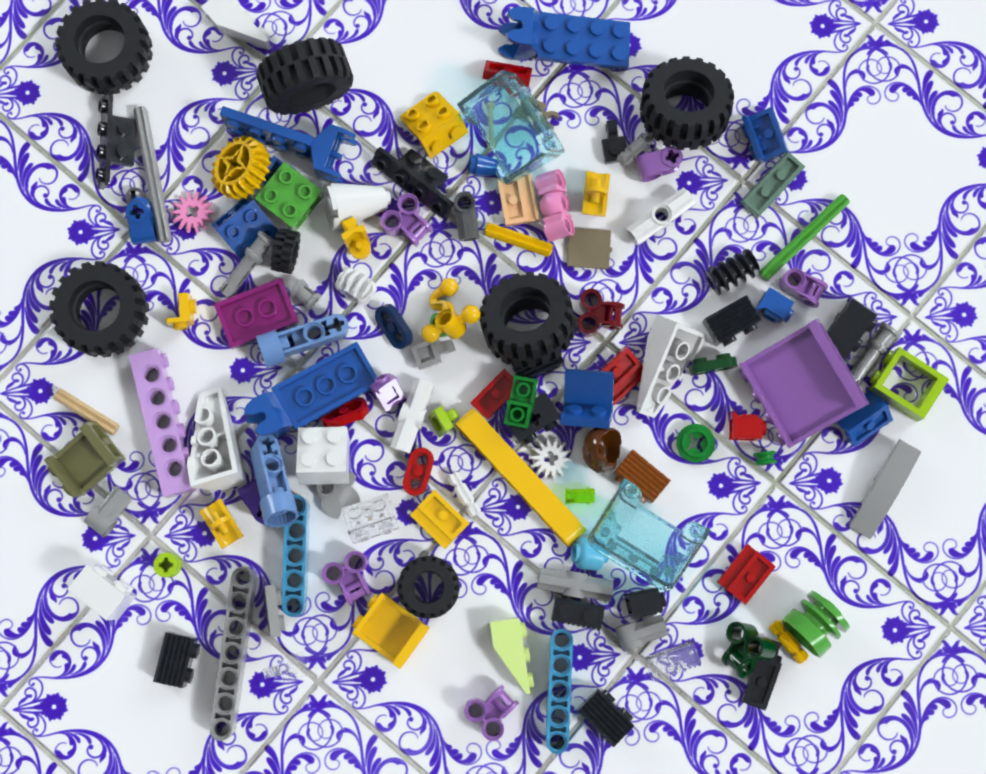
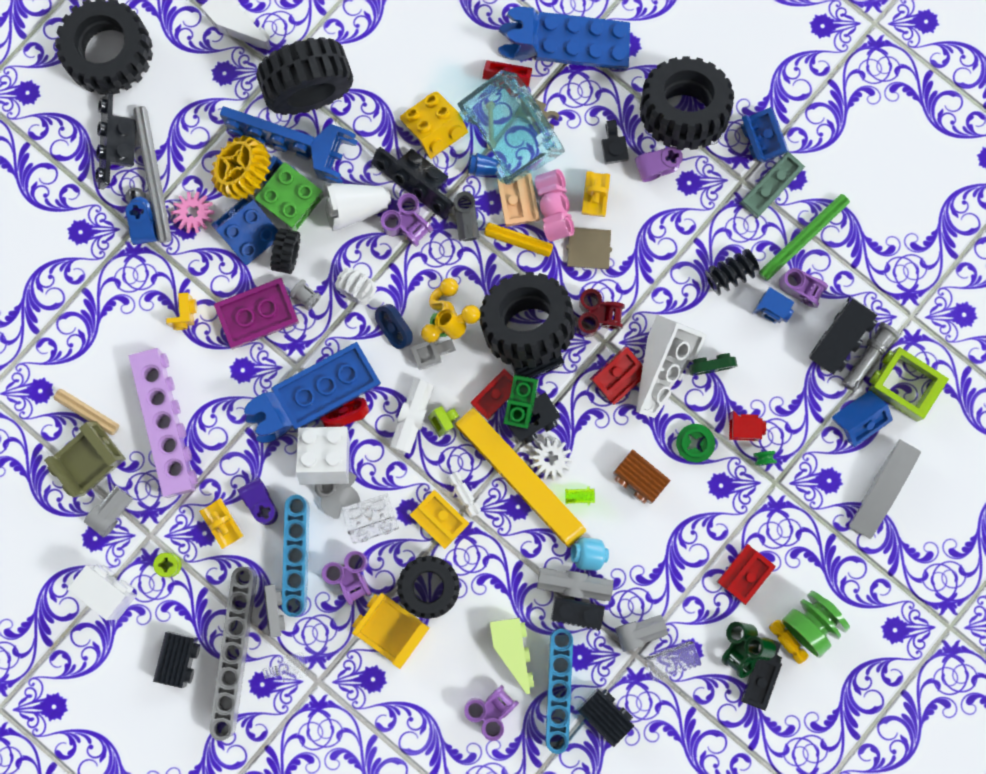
black tyre [49,261,149,357] -> none
white wedge [187,387,247,490] -> none
light grey pin [219,231,274,298] -> none
medium blue beam [250,434,299,528] -> none
medium blue beam [256,314,349,368] -> none
yellow hips [341,217,371,260] -> none
bracket [369,373,406,412] -> none
red plate [403,448,434,496] -> none
blue bracket [560,369,614,429] -> none
reddish brown hair [582,428,622,473] -> none
clear light blue windscreen [588,478,711,591] -> none
light grey axle [617,132,654,166] -> none
black brick [624,588,666,619] -> none
white piece [626,187,696,246] -> none
black brick [702,295,761,347] -> none
medium lavender panel [739,319,869,448] -> none

